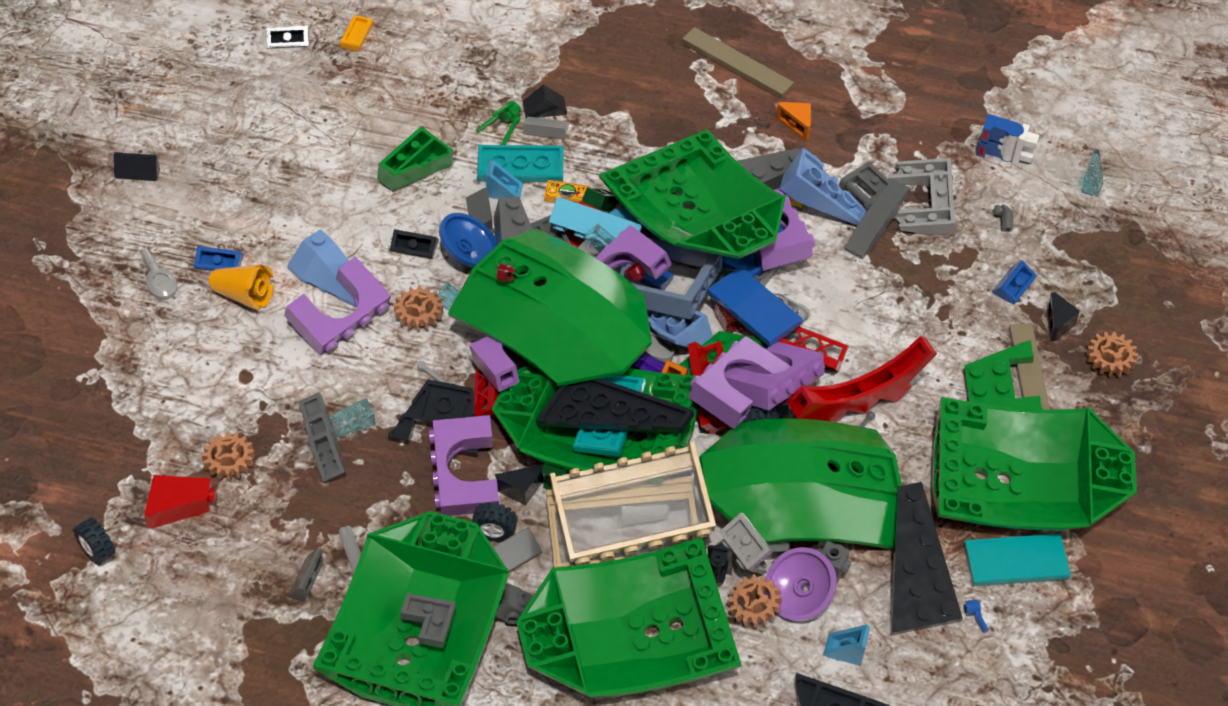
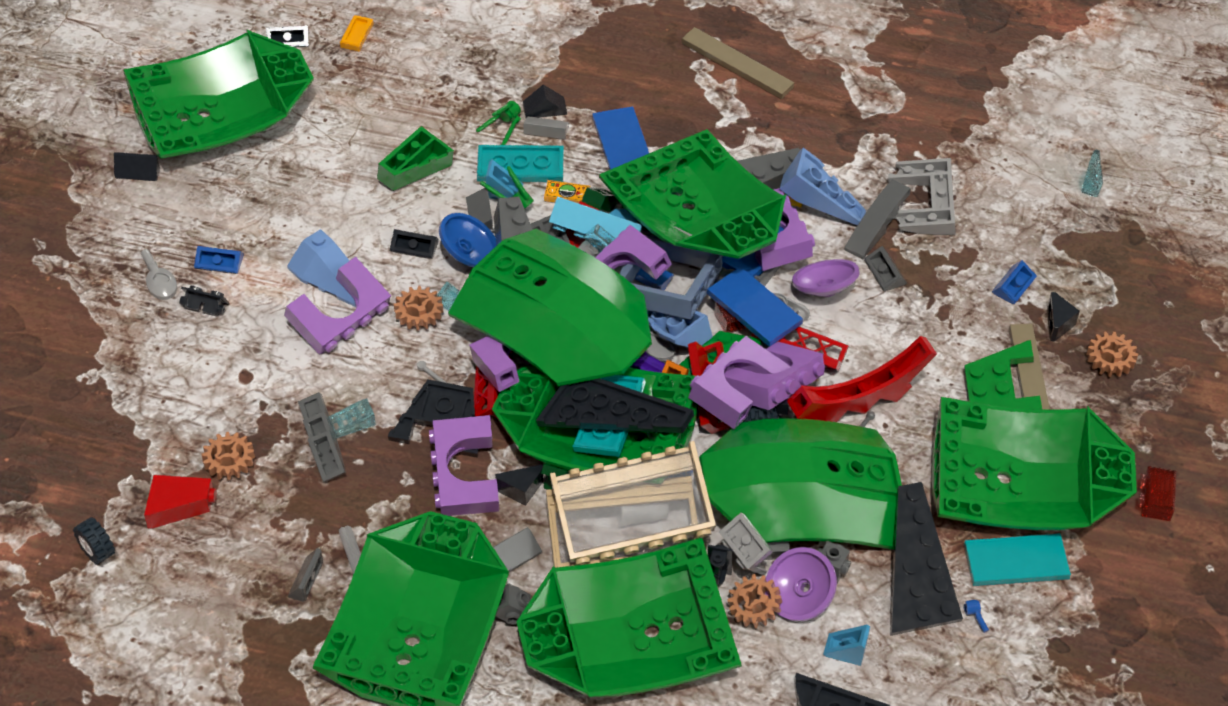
light orange cone [208,264,274,310] -> none
dark grey plate [401,593,456,648] -> none
black wheel [472,502,517,543] -> none
dark red hinge [496,263,516,283] -> none
dark red hinge [624,262,644,282] -> none
orange slope [776,102,811,141] -> none
dark grey plate [839,162,890,210] -> none
hips [976,113,1039,166] -> none
dark grey arm [993,204,1013,231] -> none
none -> green wedge [123,29,314,159]
none -> black hinge [179,285,230,316]
none -> green plant [480,166,534,209]
none -> blue tile [592,106,649,170]
none -> medium lavender dish [792,259,860,297]
none -> dark grey slope [864,246,907,291]
none -> clear red brick [1138,466,1177,521]

